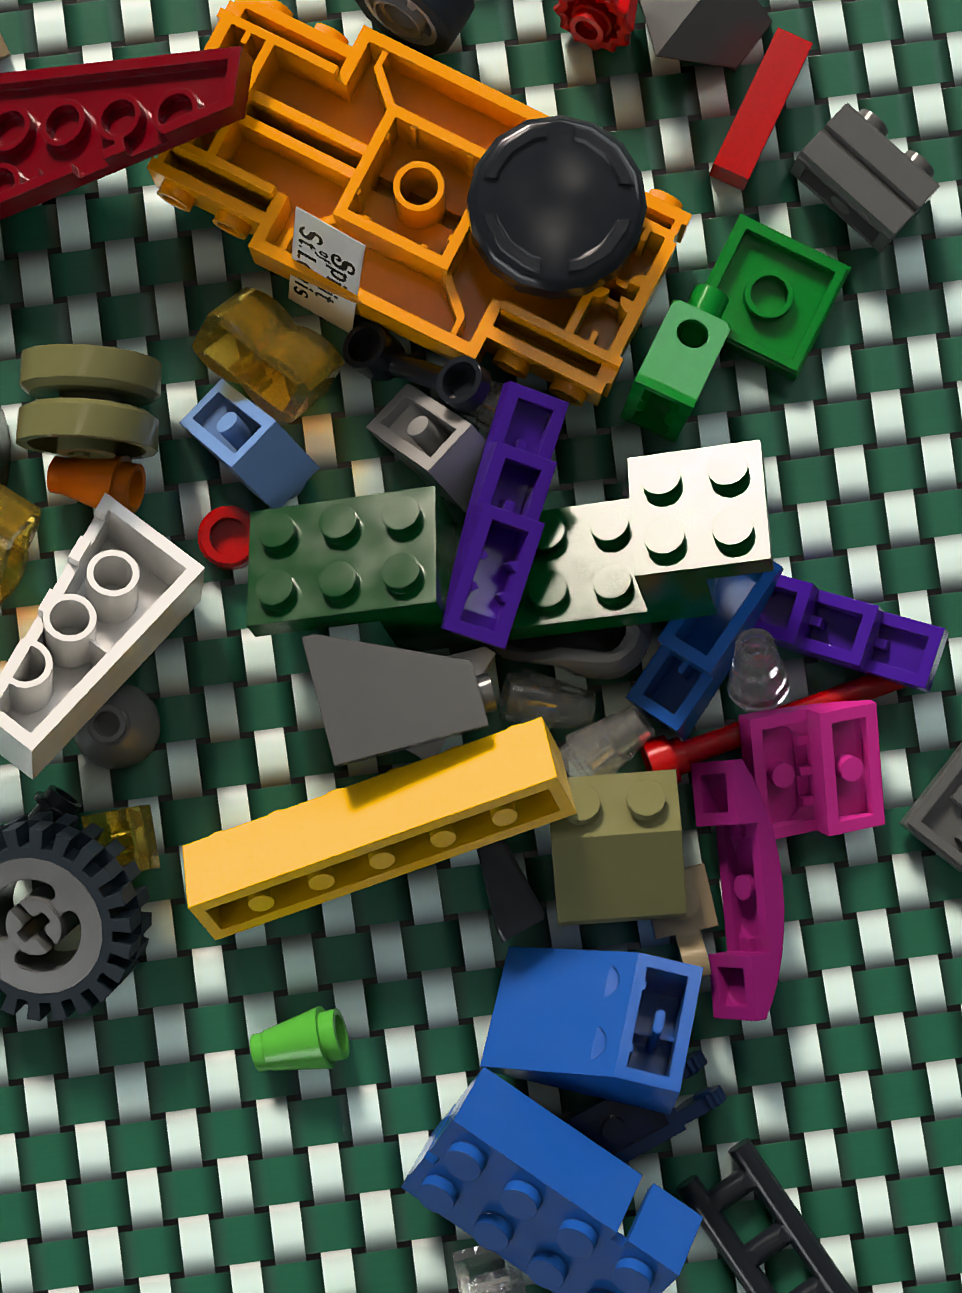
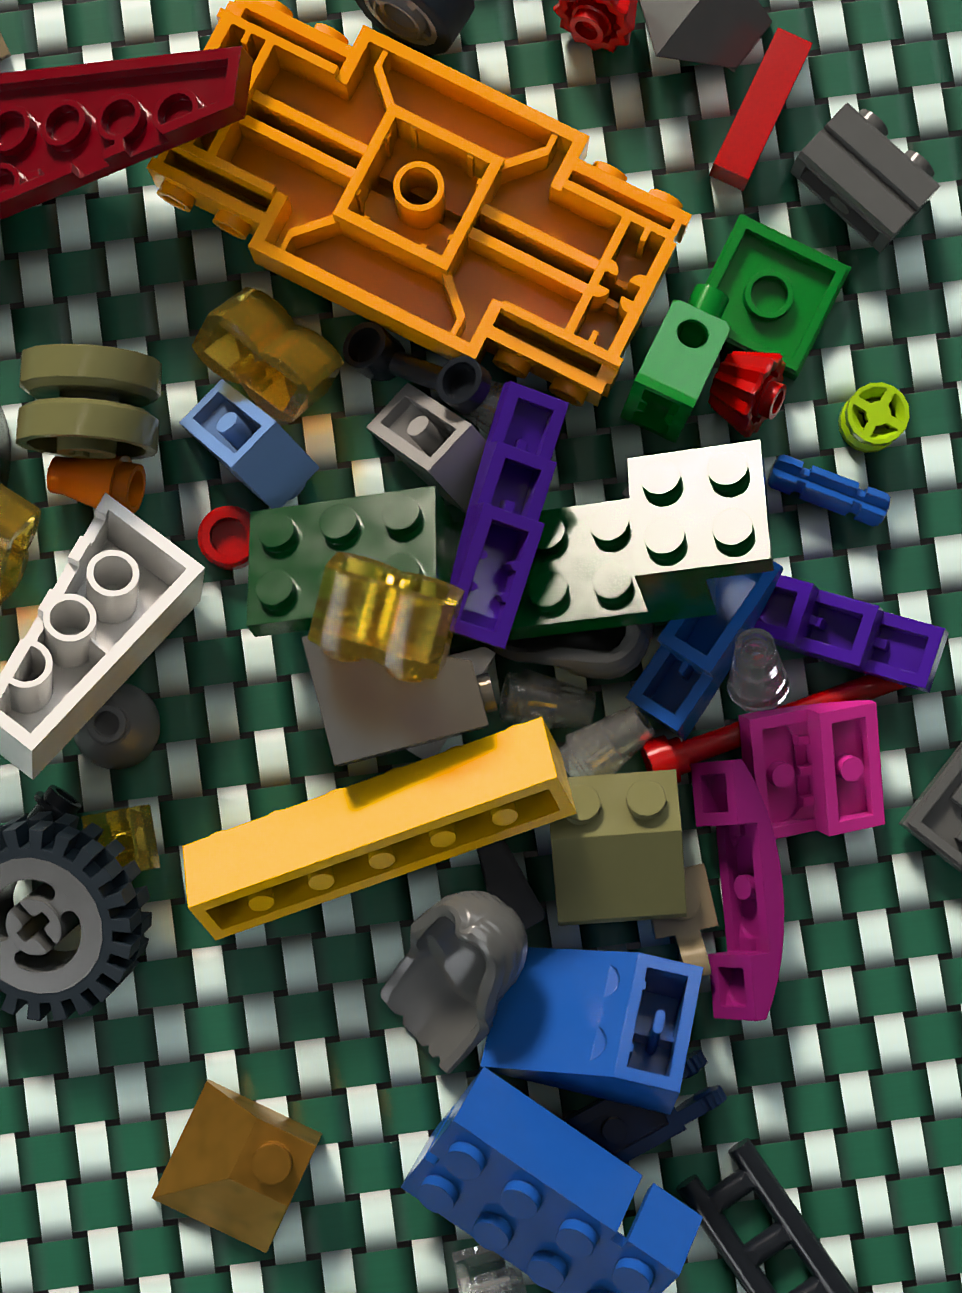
bright green cone [250,1005,349,1072] -> none
white sticker [288,206,366,333] -> none
black piece [467,115,647,300] -> none
none -> pearl gold slope [152,1079,322,1253]
none -> clear yellow brick [308,552,465,683]
none -> dark grey hair [380,890,528,1073]
none -> red piece [708,351,787,437]
none -> blue axle [768,454,891,526]
none -> lime wheel [838,382,910,453]

